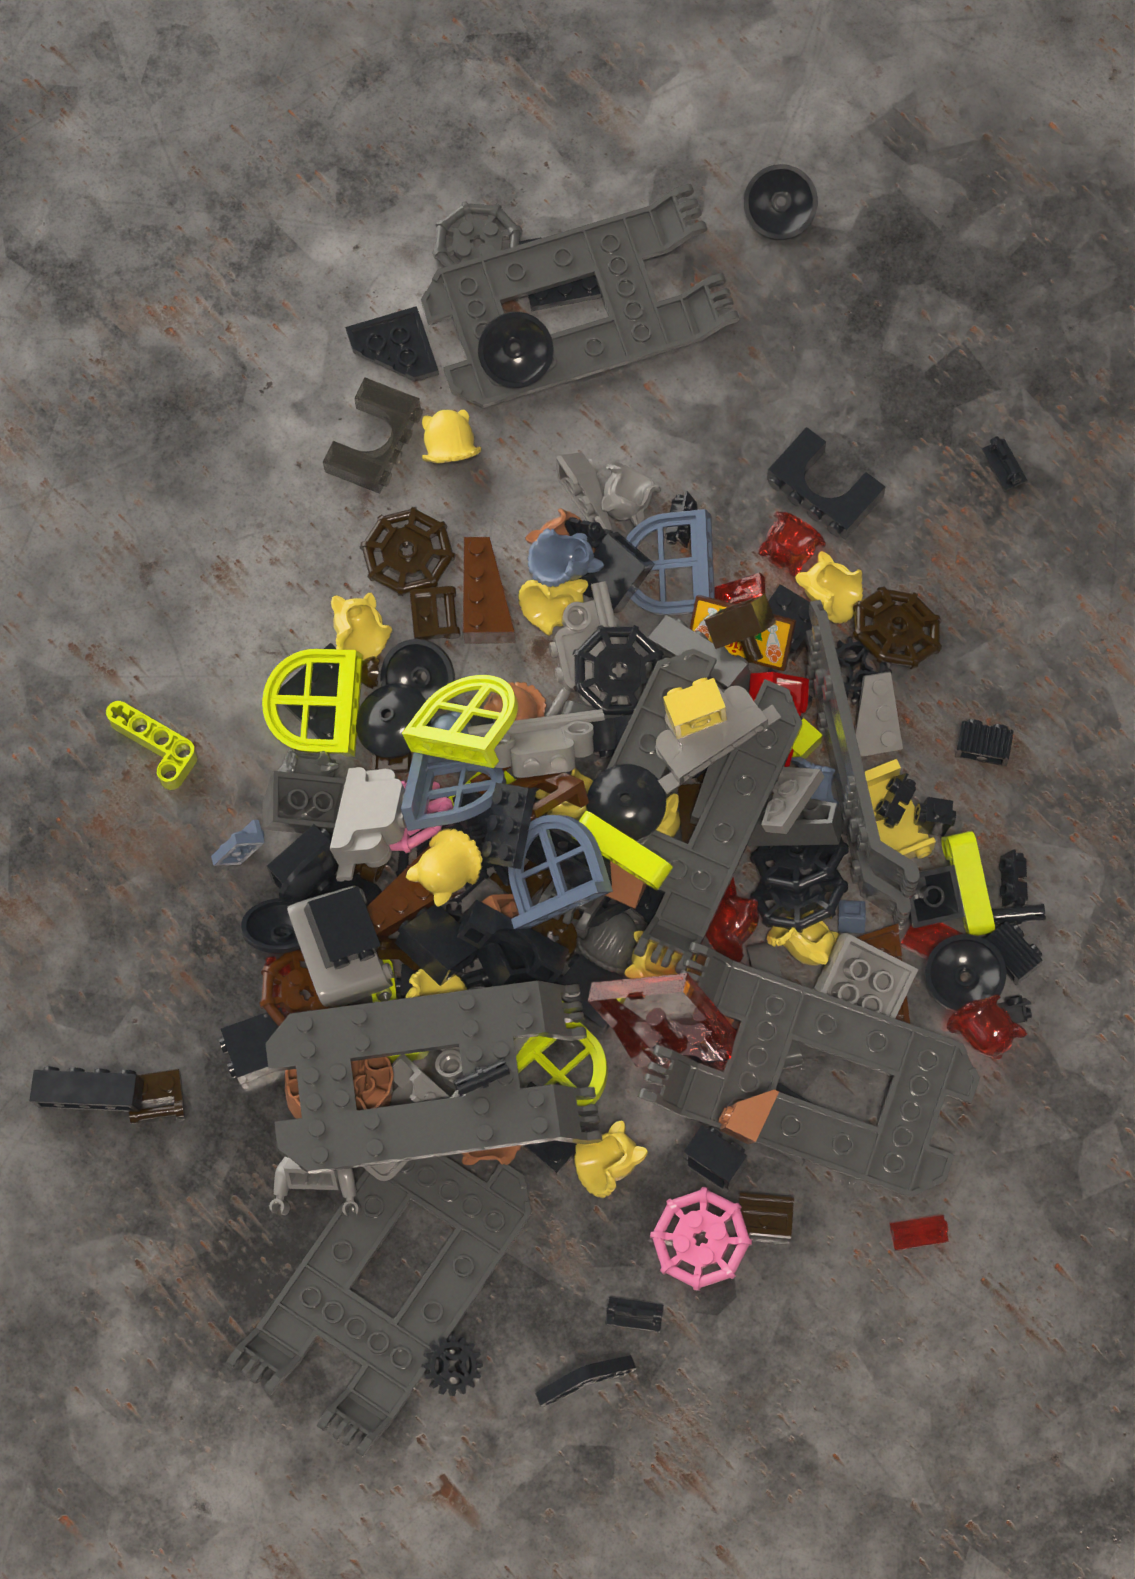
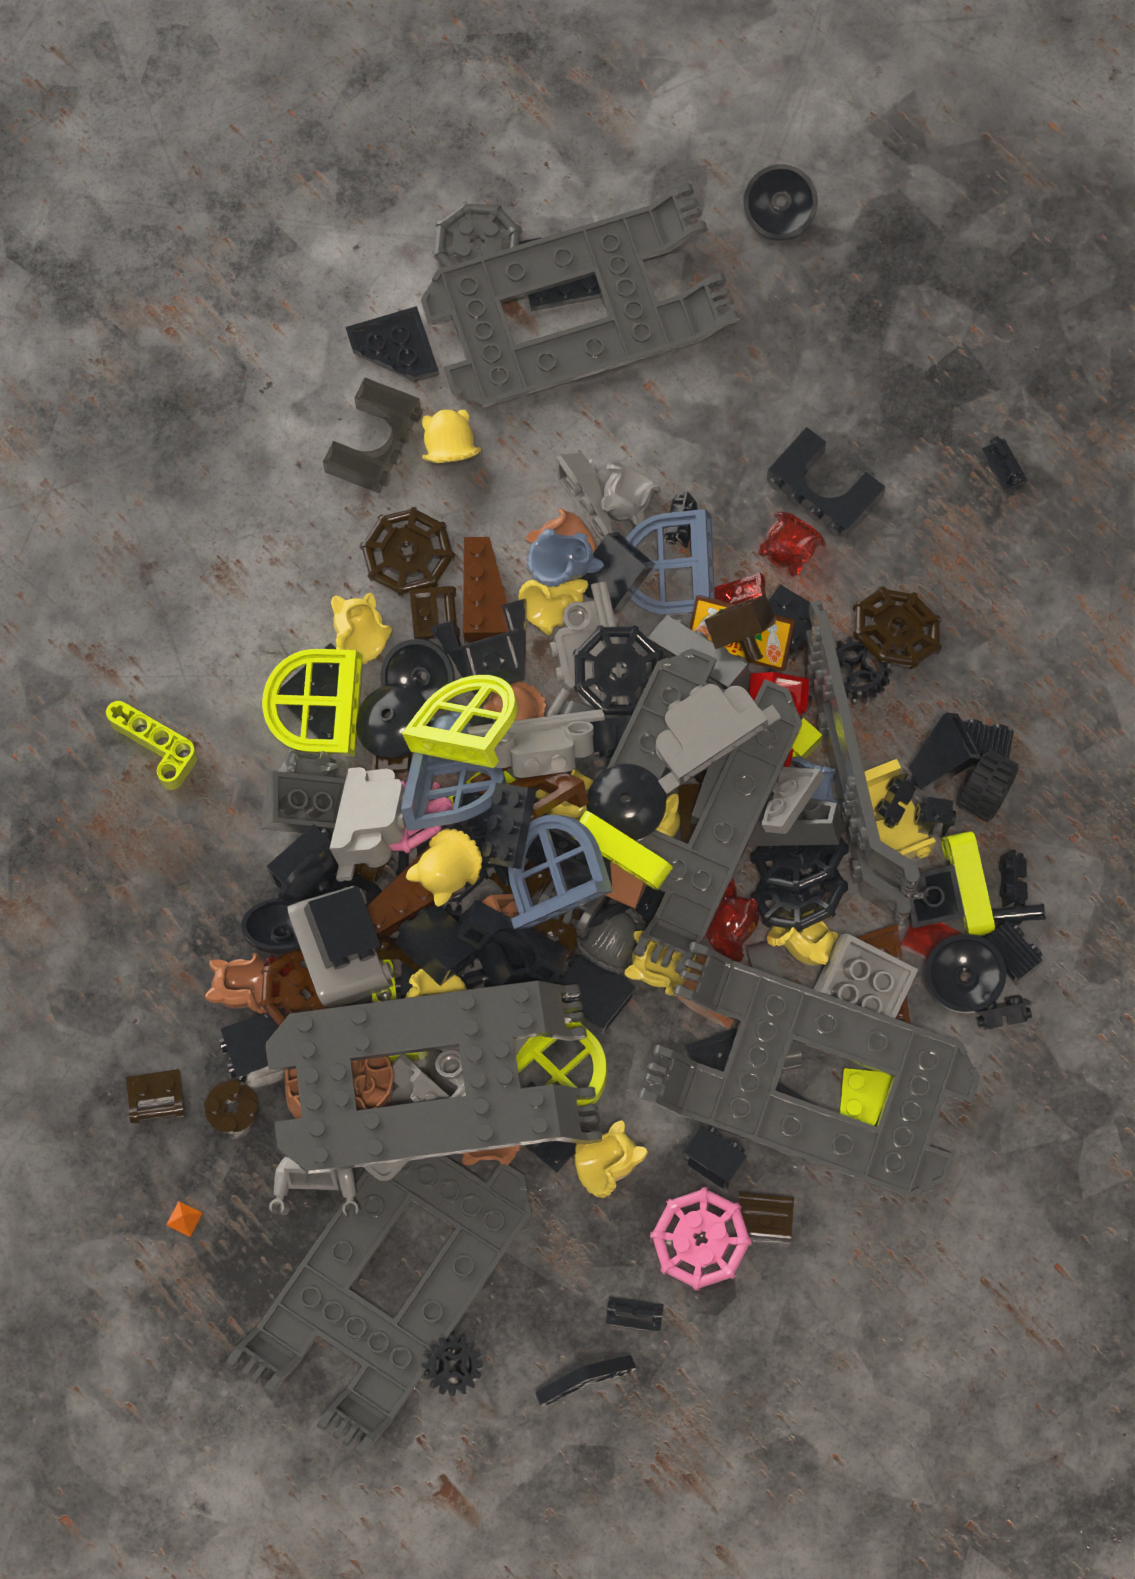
black brick [29,1066,144,1112] -> none
sand blue bracket [211,820,265,866] -> none
dark brown plate [361,656,380,689] -> none
black pin [453,1058,510,1097] -> none
black dish [478,312,554,388] -> none
black hinge [565,517,613,548] -> none
clear red piece [588,973,737,1067] -> none
light yellow brick [663,678,727,739] -> none
nougat slope [718,1090,779,1145] -> none
light yellow hair [795,551,863,624] -> none
sand blue slope [838,900,866,933] -> none
light grey wing [855,672,903,757] -> none
clear red hinge [890,1215,949,1251] -> none
clear red hair [947,994,1027,1060] -> none
none -> orange slope [166,1201,203,1238]
none -> dark brown plate [204,1079,259,1135]
none -> nougat hair [205,953,277,1014]
none -> black wing [430,598,527,695]
none -> neon yellow wing [840,1068,893,1126]
none -> black slope [909,712,981,791]
none -> black tyre [959,749,1019,822]

